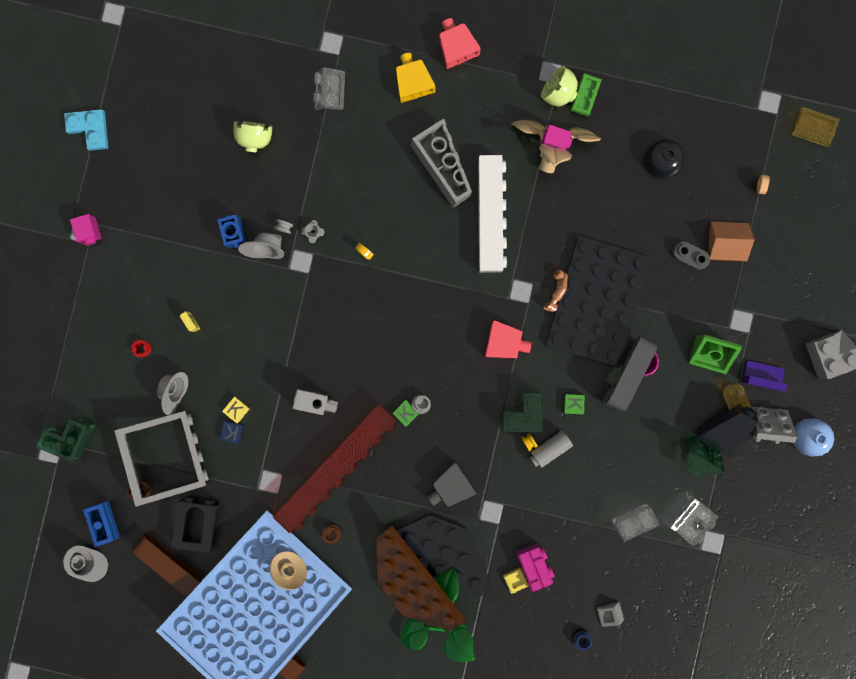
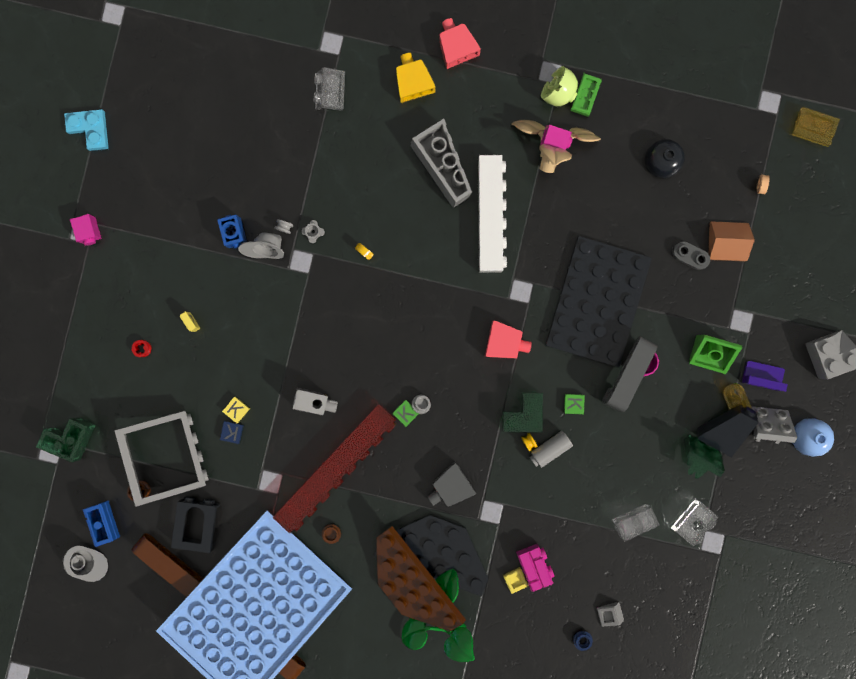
light grey piece [157,372,188,415] -> none
yellowish green cylinder [233,121,273,152] -> none
tan dish [270,551,307,590] -> none
nougat arm [543,269,568,312] -> none

